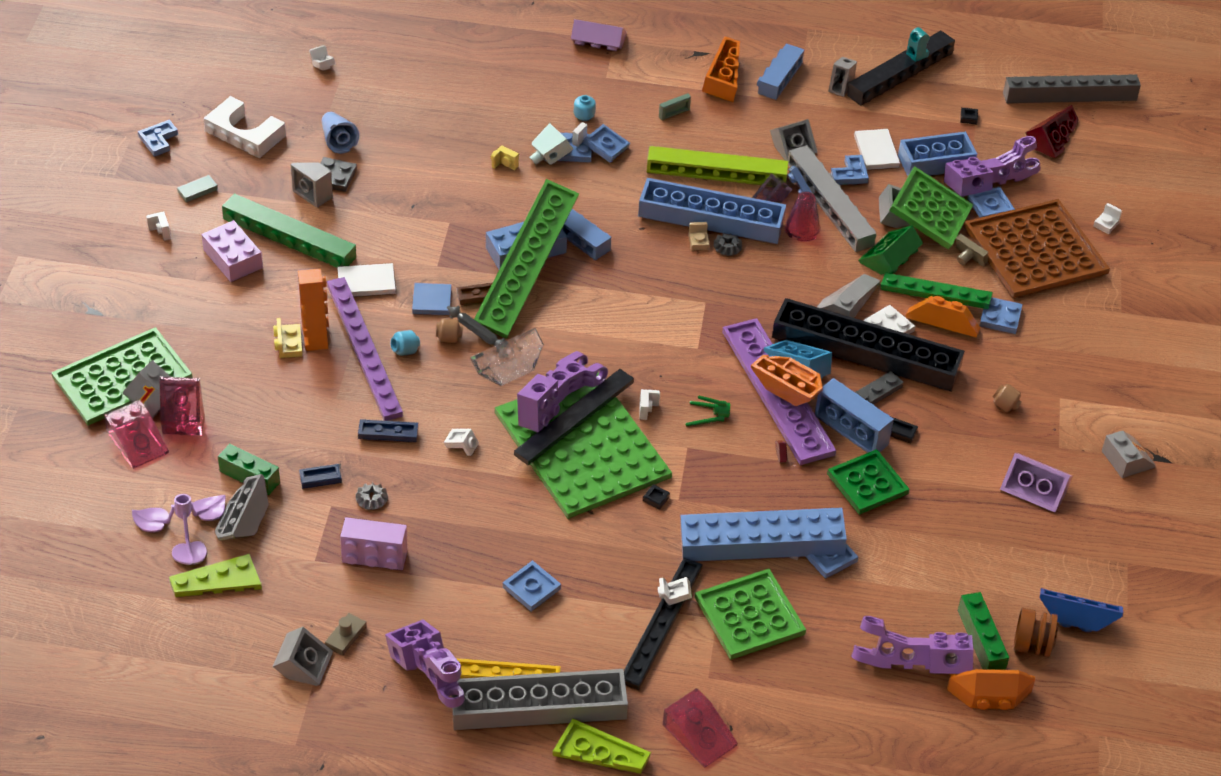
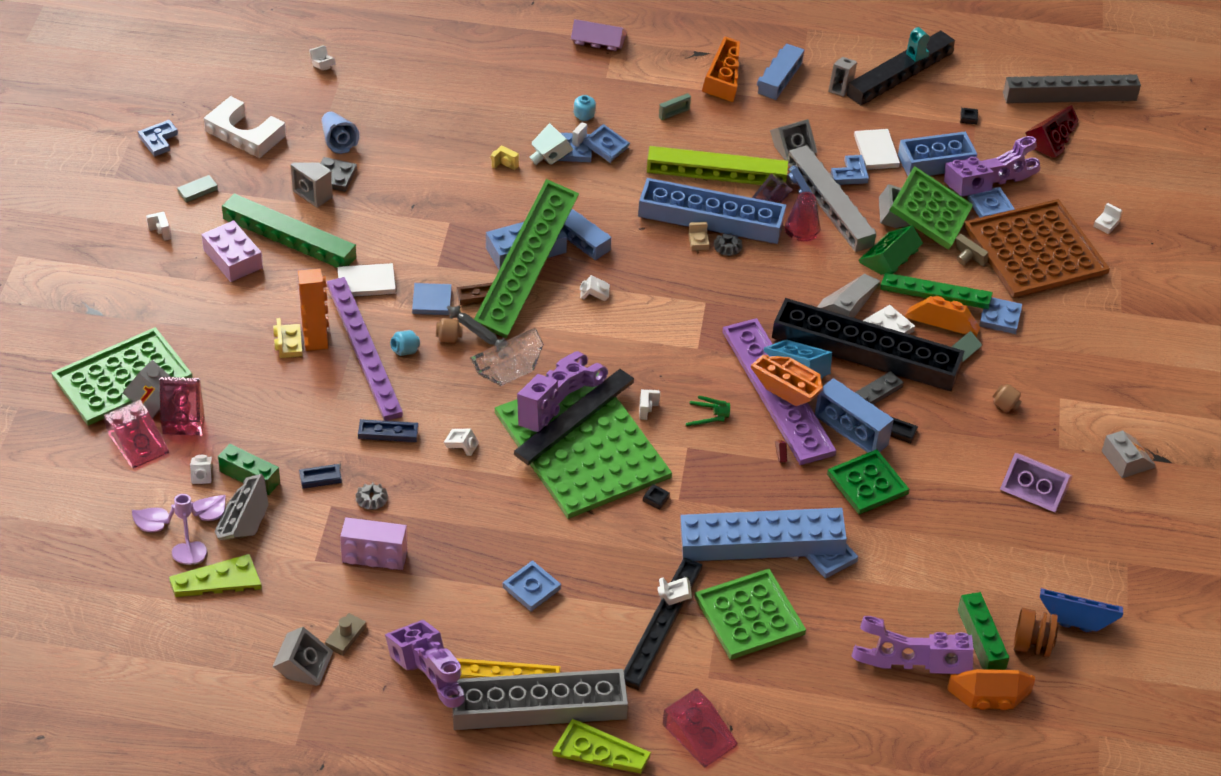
none -> white bracket [190,455,212,484]
none -> white bracket [580,275,610,301]
none -> sand green tile [952,331,982,362]

